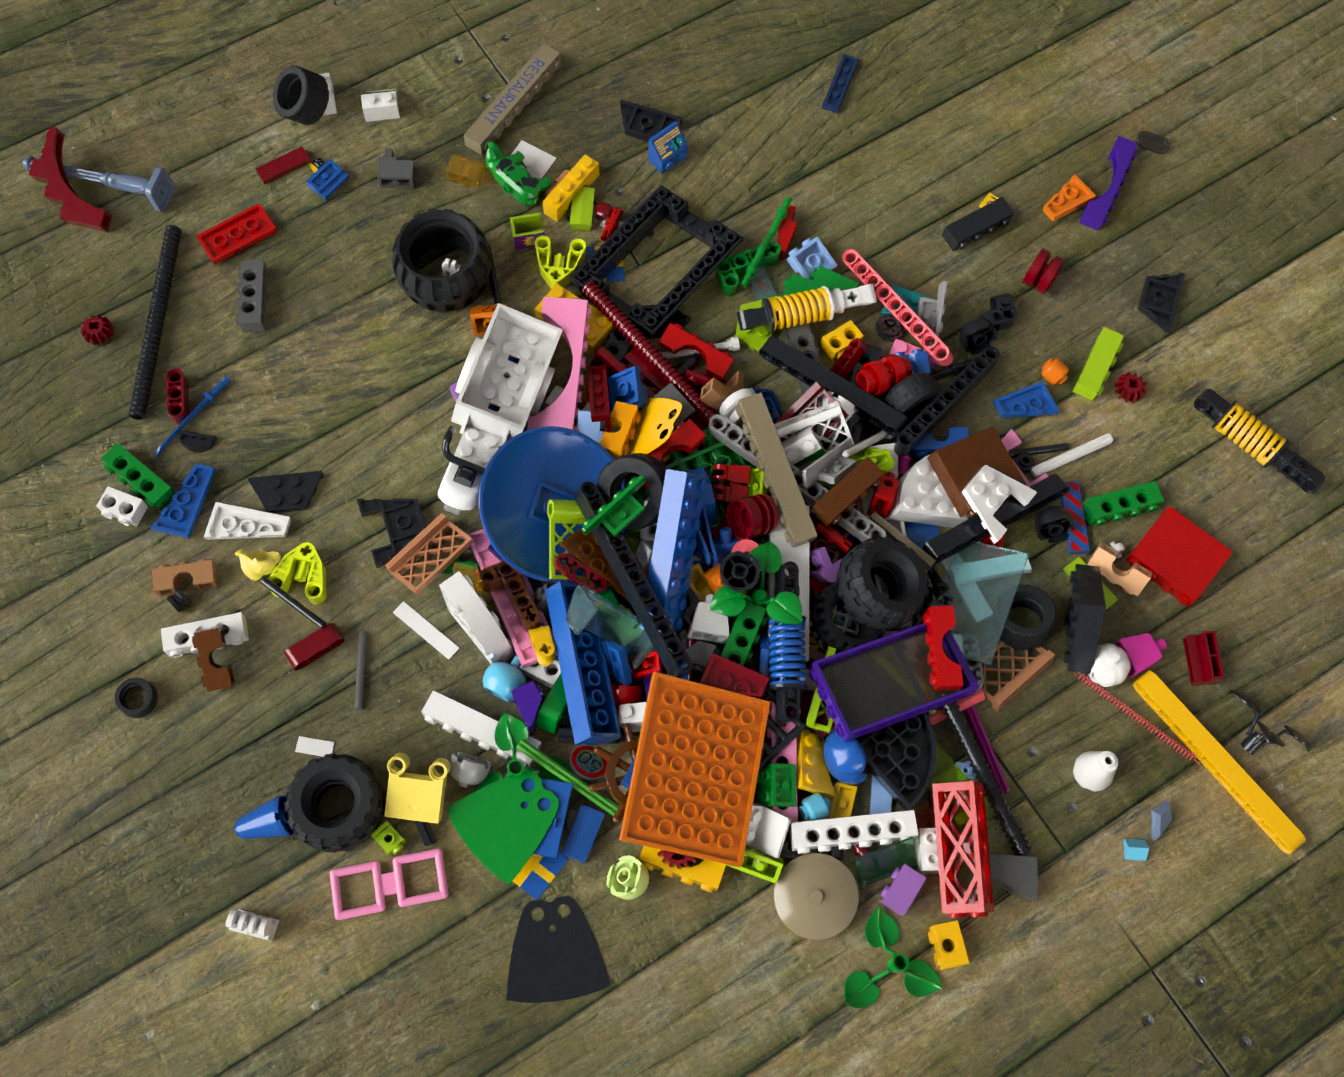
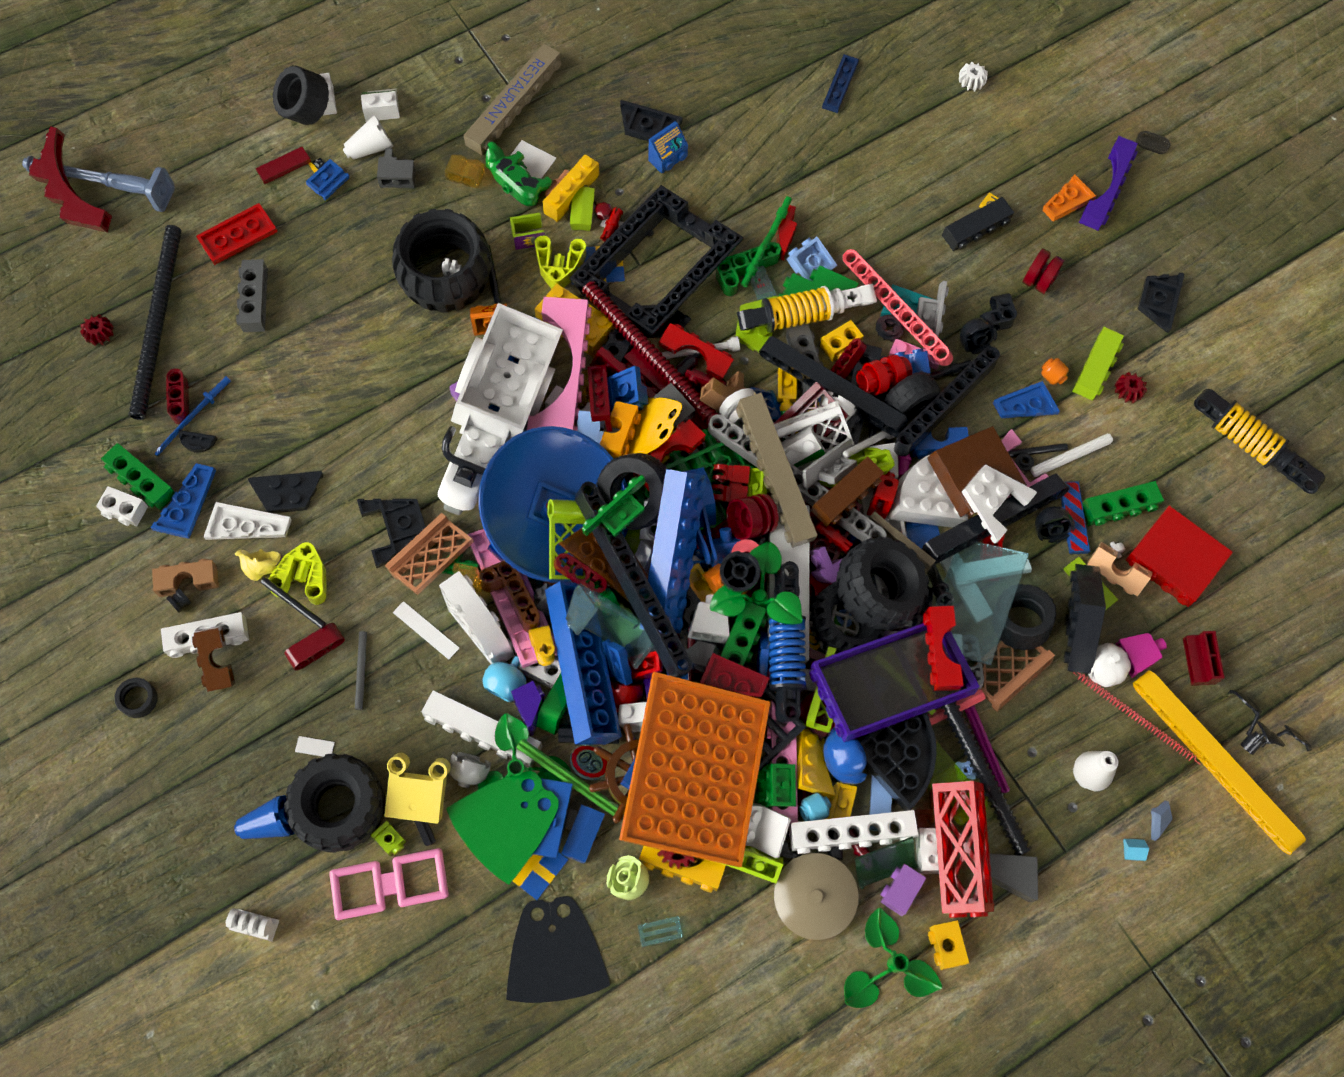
none -> white cone [343,115,394,160]
none -> clear light blue tile [637,916,683,947]
none -> yellow plate [777,367,797,411]
none -> white gear [959,62,988,92]

